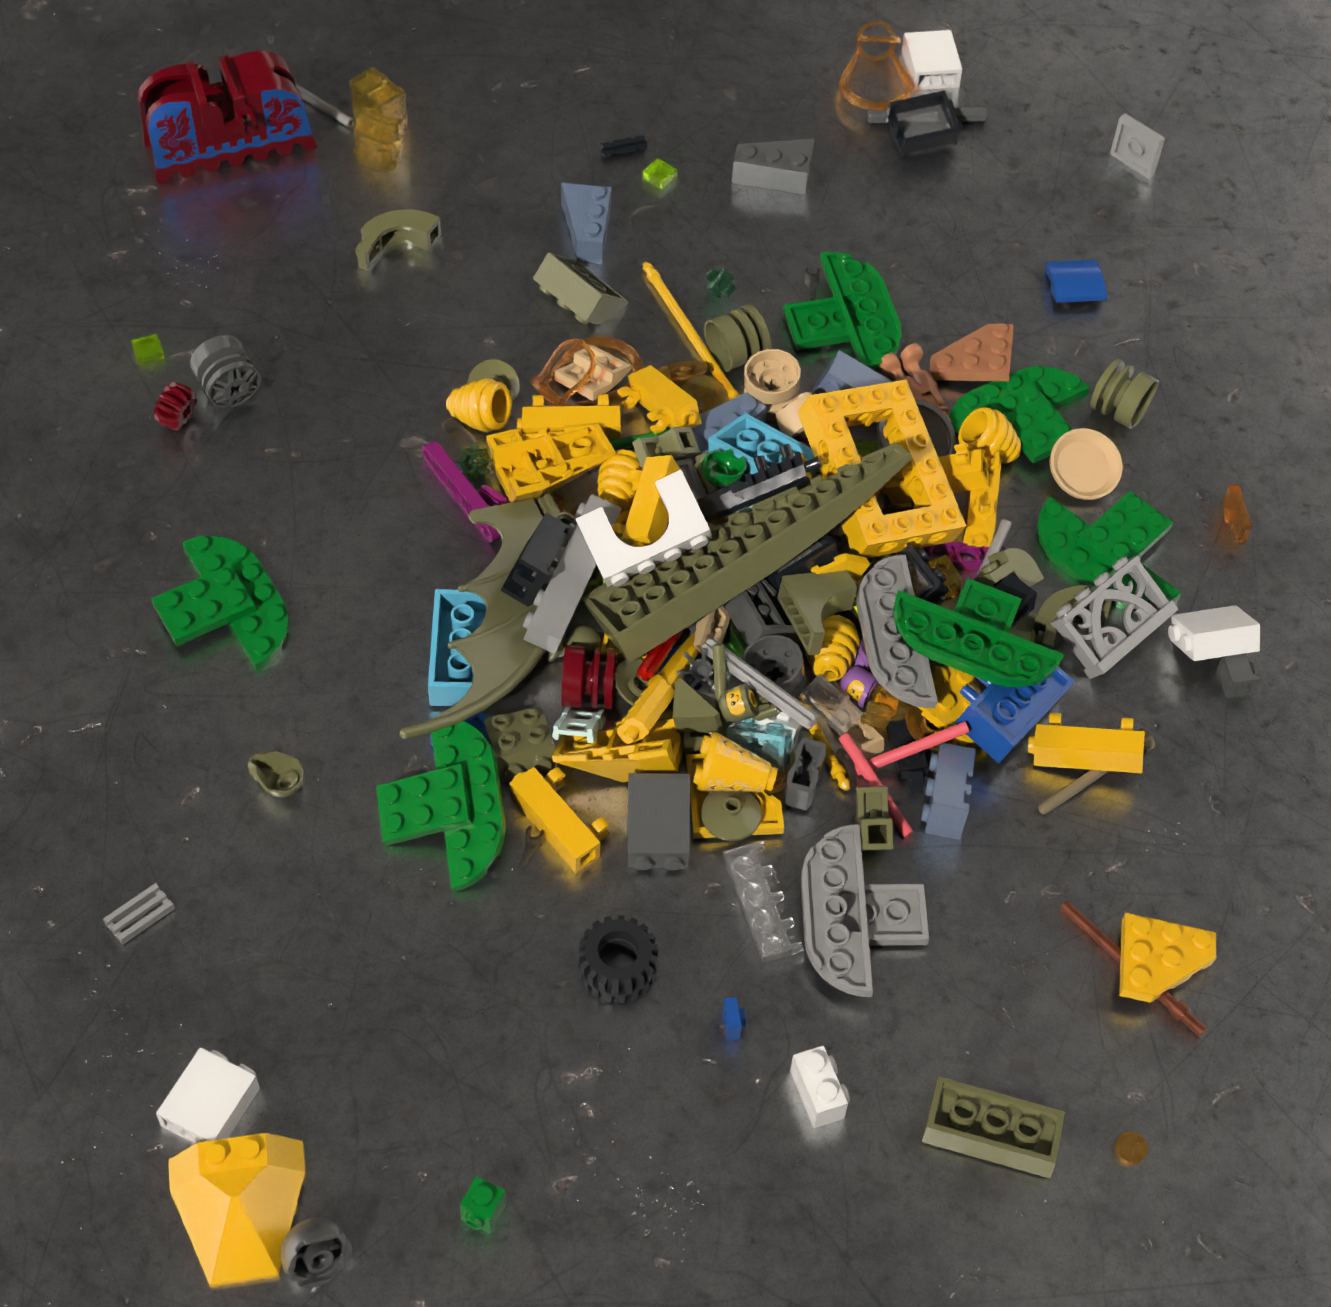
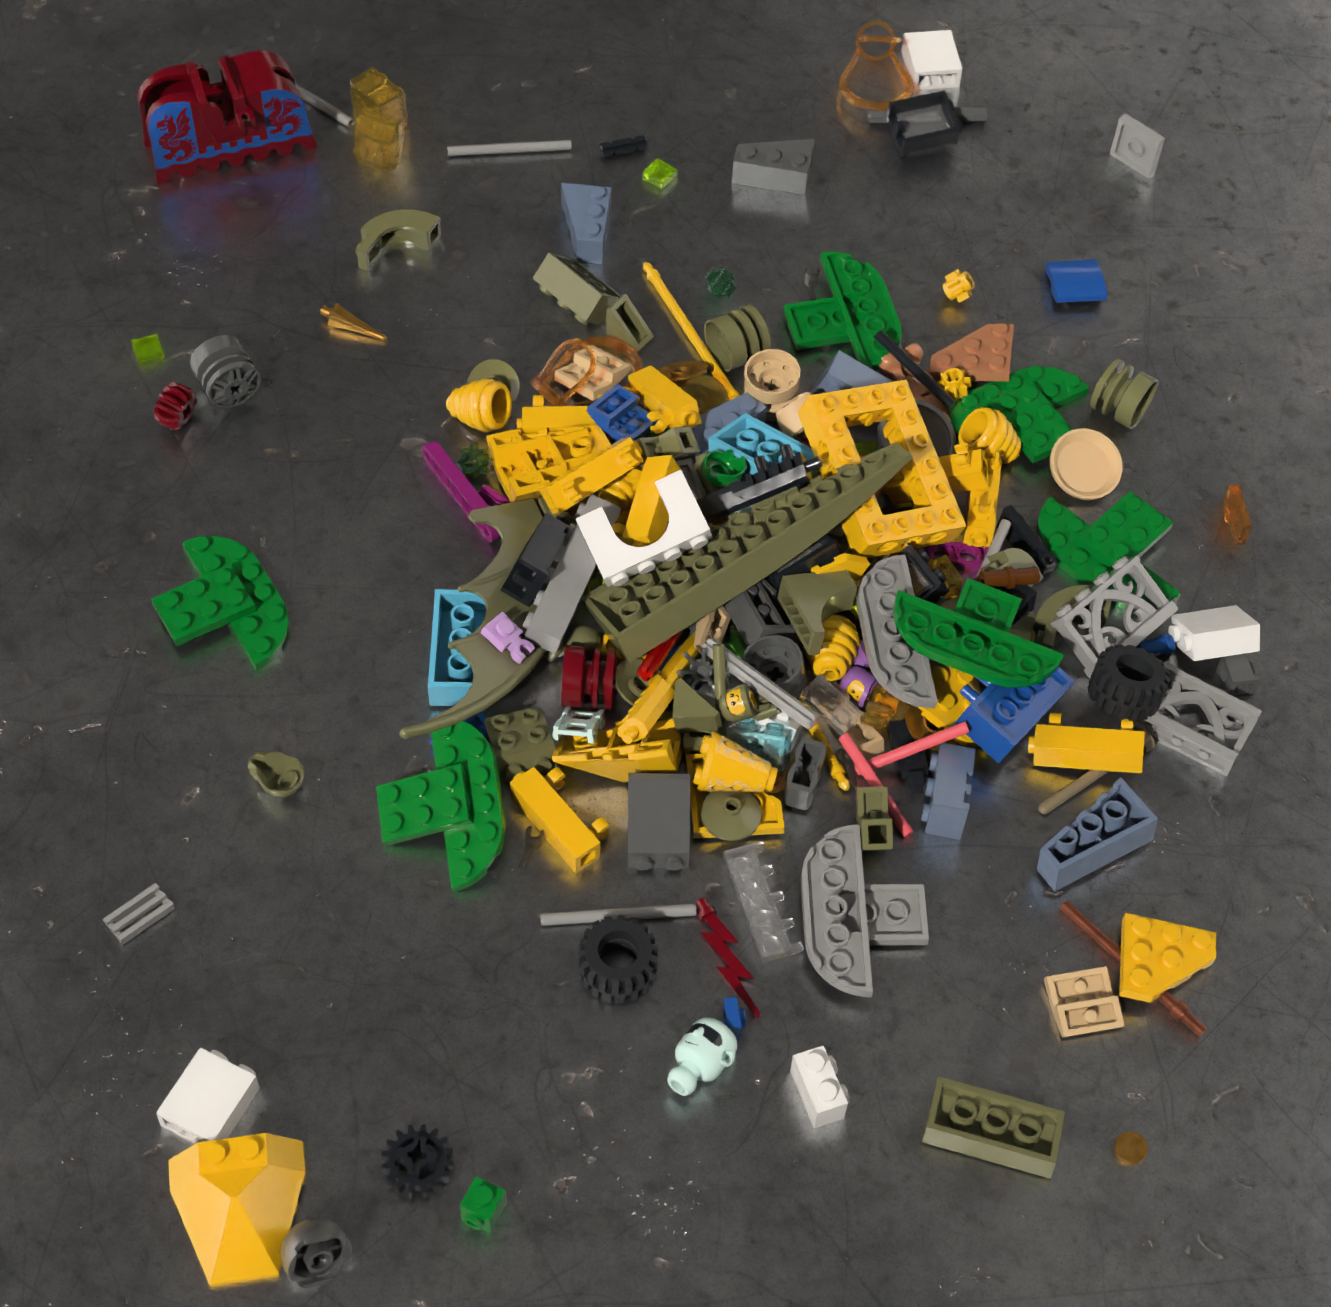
none -> pearl gold piece [320,302,387,341]
none -> black gear [381,1124,454,1199]
none -> light grey piece [447,140,571,156]
none -> lavender plate [480,612,535,664]
none -> yellow brick [539,437,644,514]
none -> light grey piece [540,903,696,926]
none -> blue slope [587,384,658,441]
none -> olive slope [606,293,654,352]
none -> light aqua piece [667,1017,738,1096]
none -> dark red piece [695,897,761,1018]
none -> black bar [874,330,957,410]
none -> yellow gear [937,368,971,401]
none -> yellow gear [943,269,975,303]
none -> reddish brown pin [979,566,1040,589]
none -> black hinge [997,505,1058,575]
none -> sand blue wedge [1037,777,1158,891]
none -> tan slope [1043,966,1125,1038]
none -> black tyre [1088,644,1170,721]
none -> light grey fence [1120,659,1262,777]
none -> blue pin [1136,633,1175,656]

